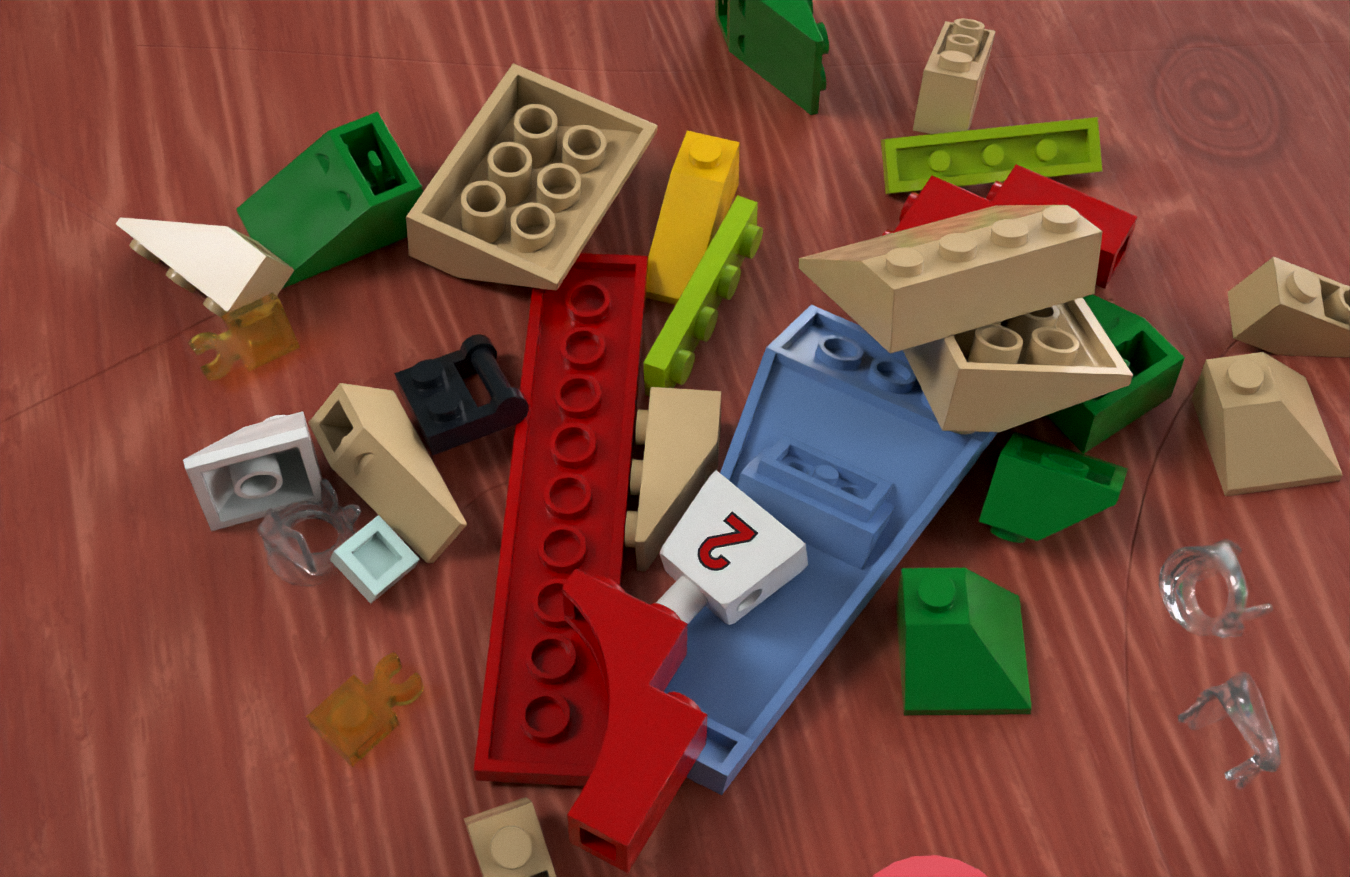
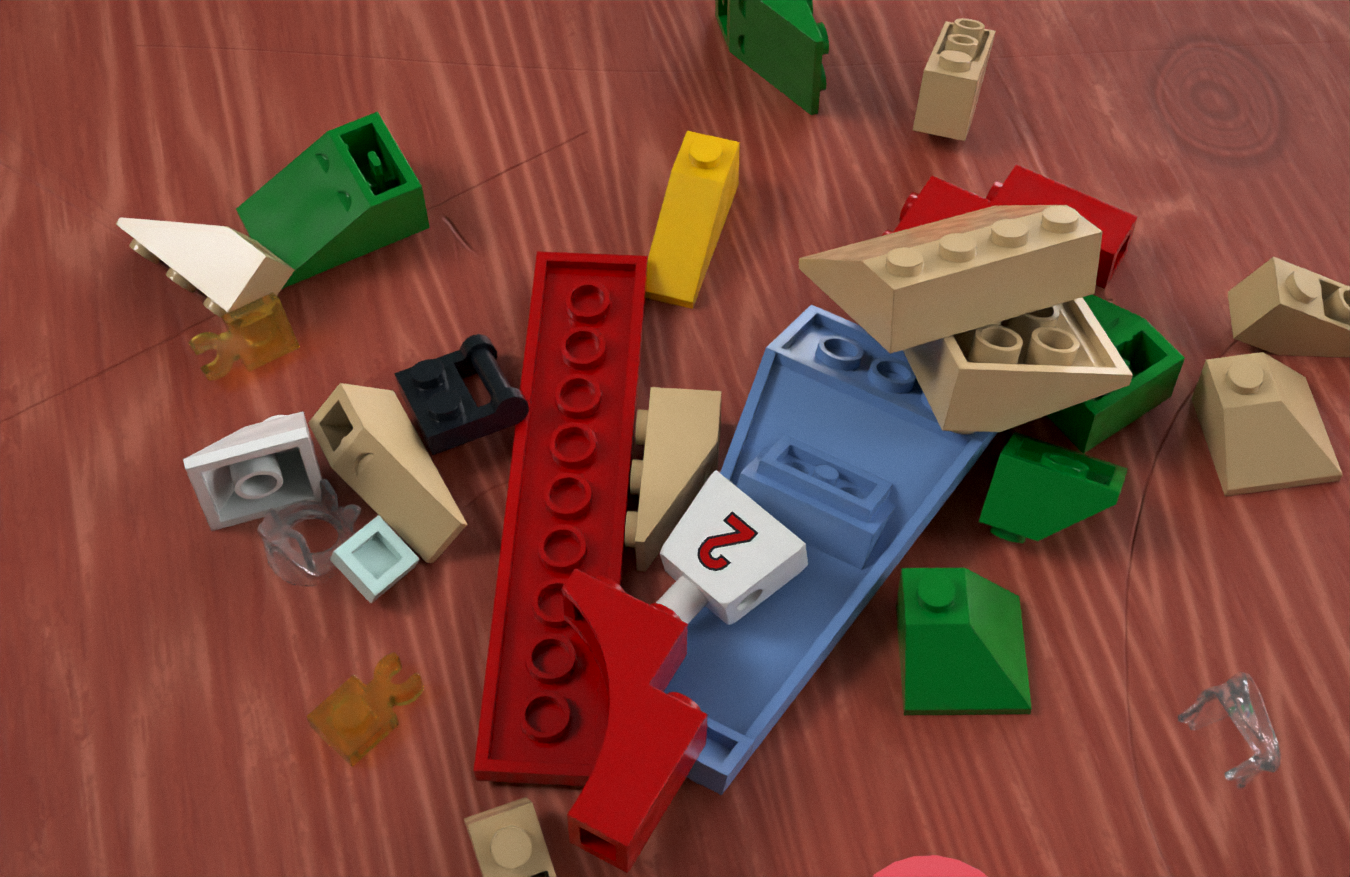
tan slope [406,63,658,291] -> none
lime plate [643,195,763,397] -> none
lime plate [881,117,1102,194] -> none
clear piece [1158,539,1273,638] -> none

